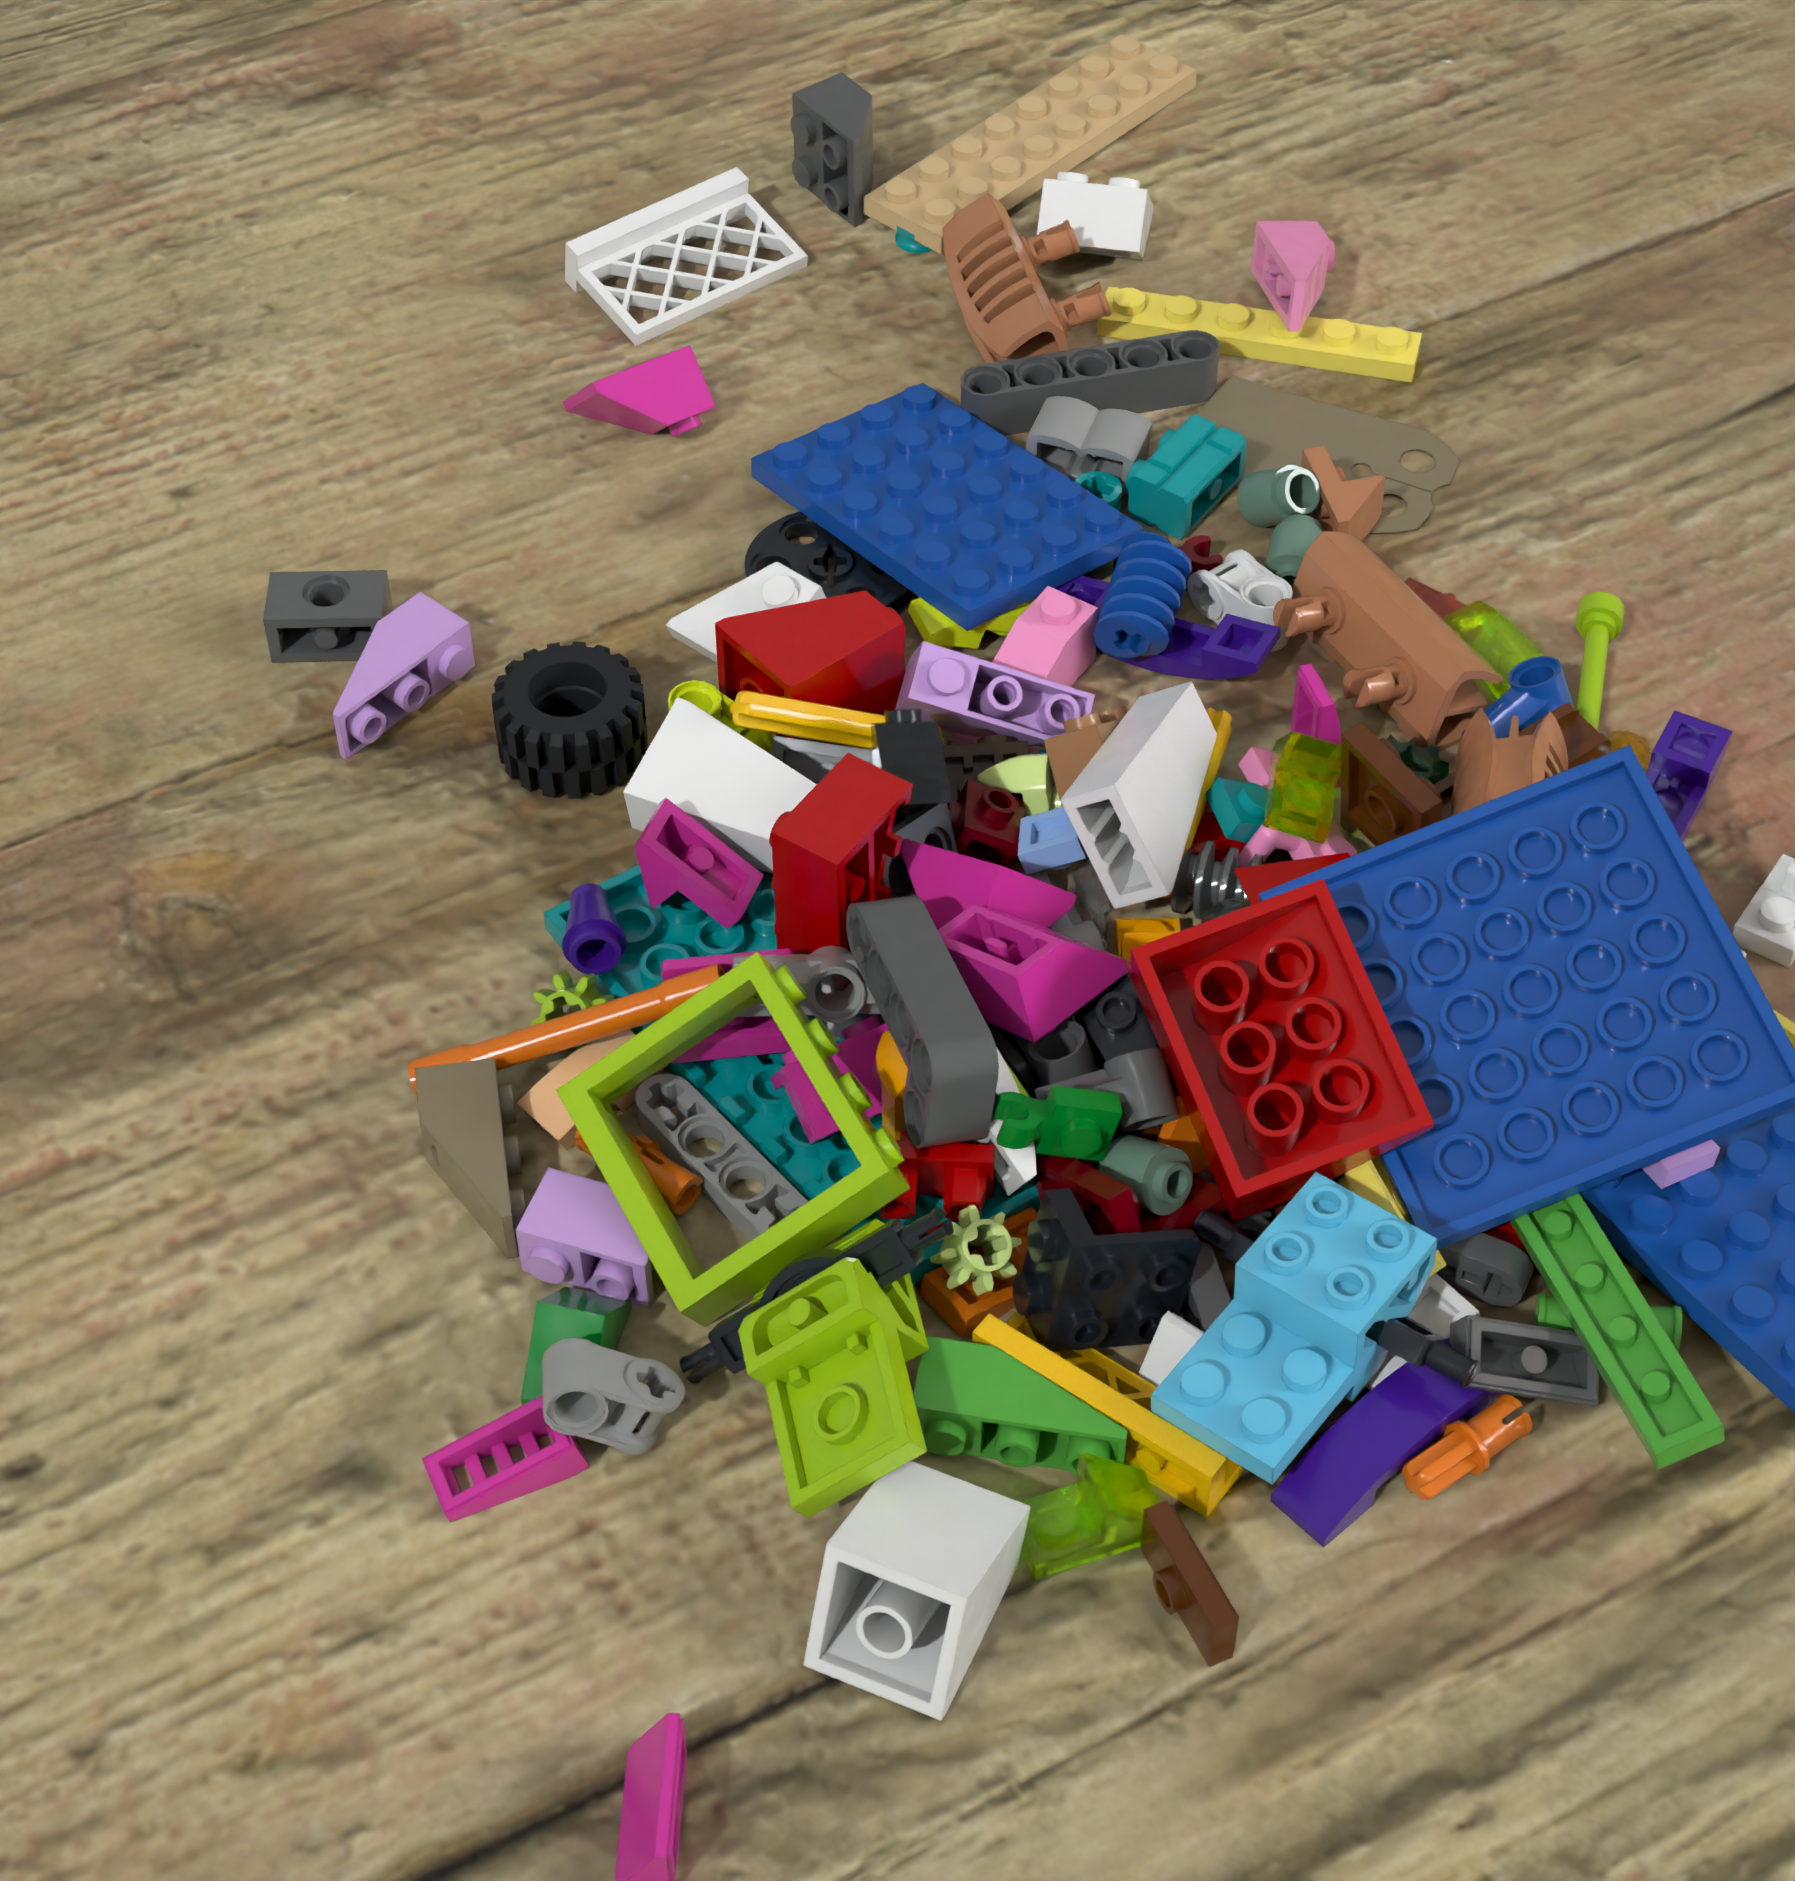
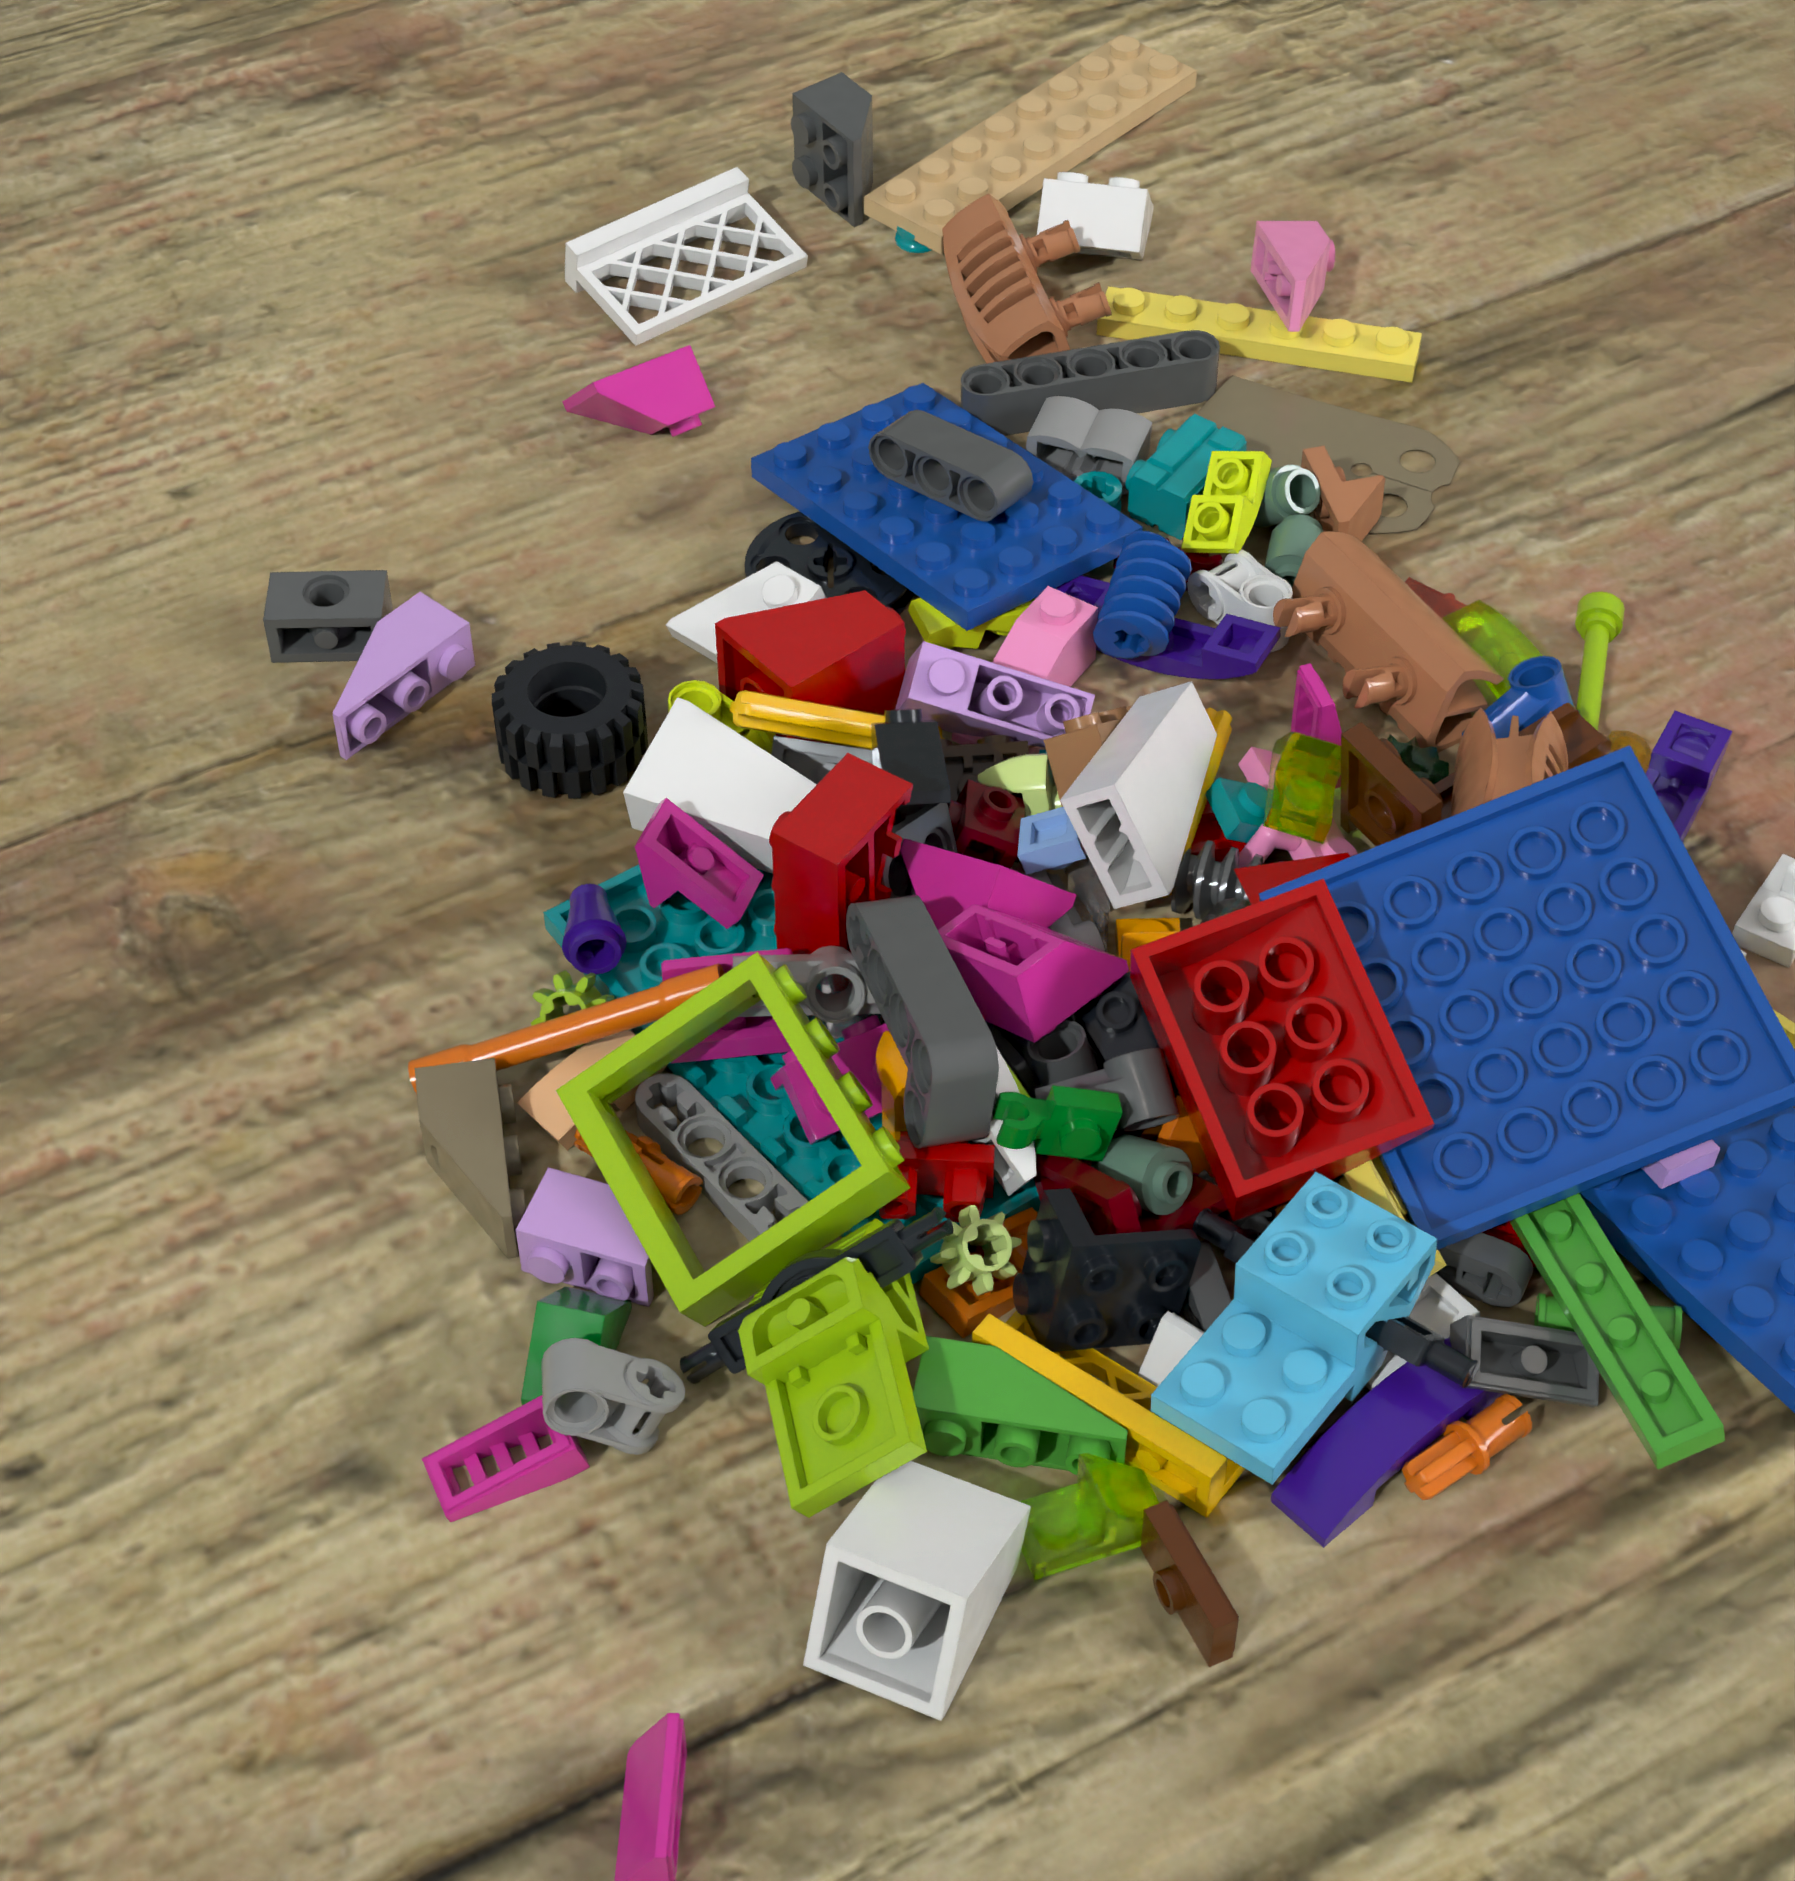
none -> dark grey beam [868,409,1033,522]
none -> neon yellow slope [1181,451,1272,554]

